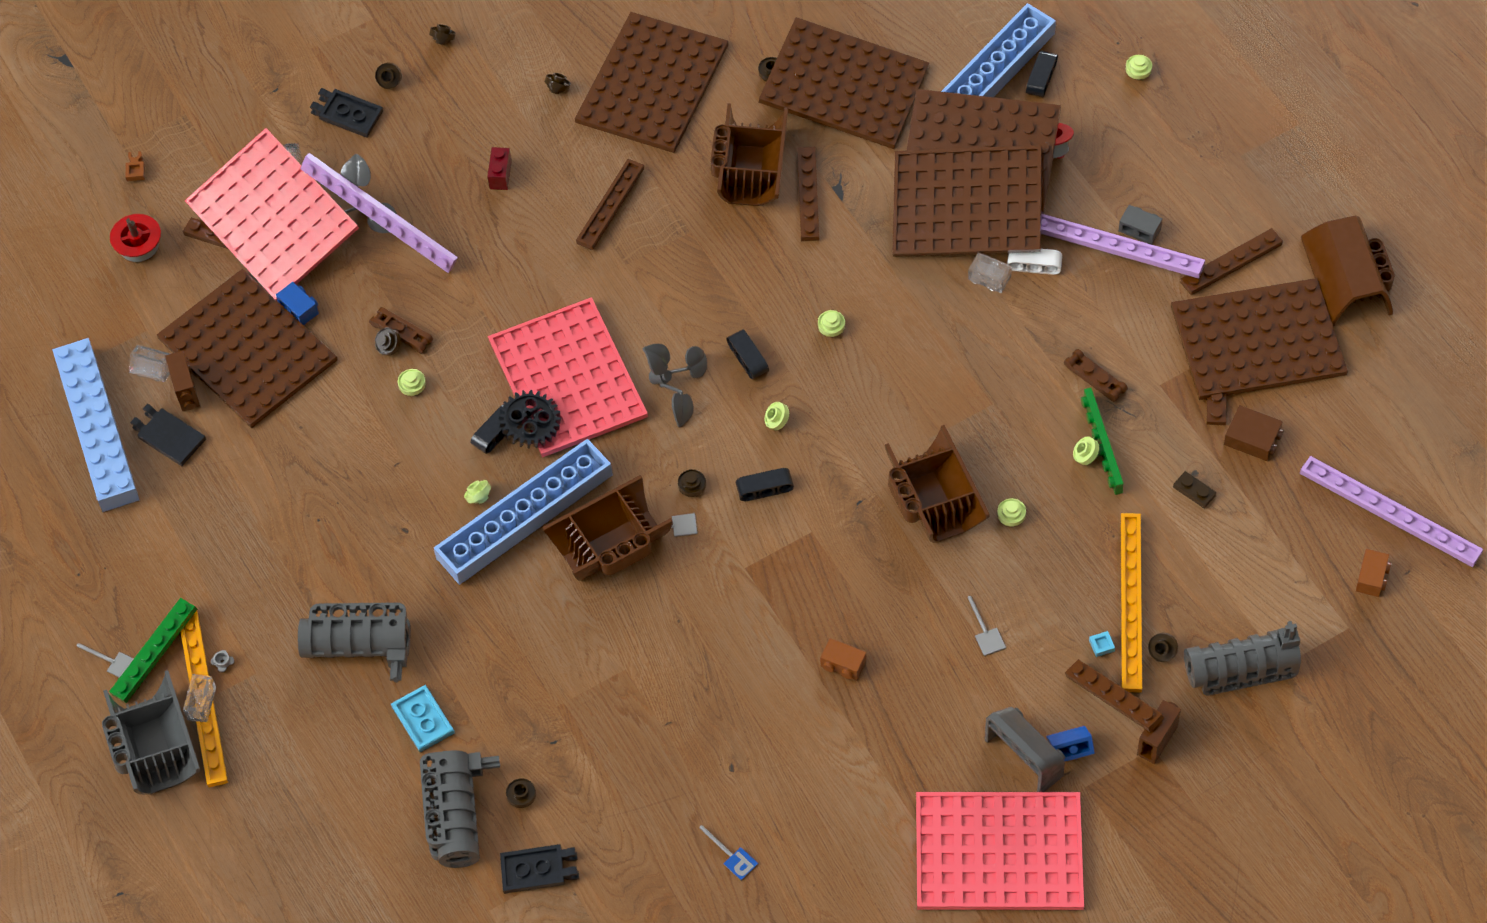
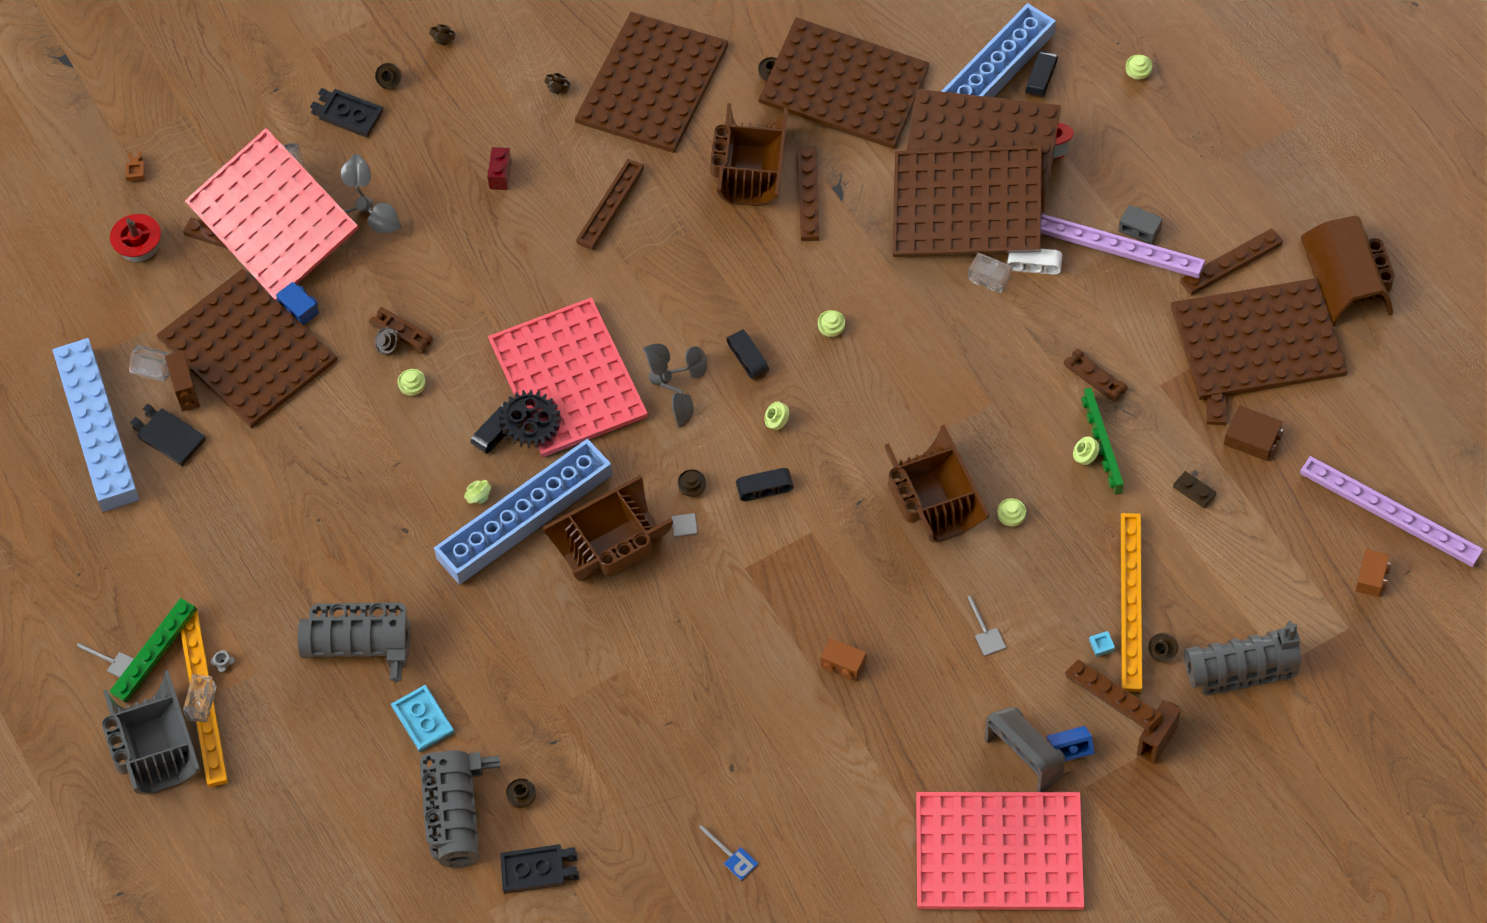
lavender plate [300,153,458,273] -> none

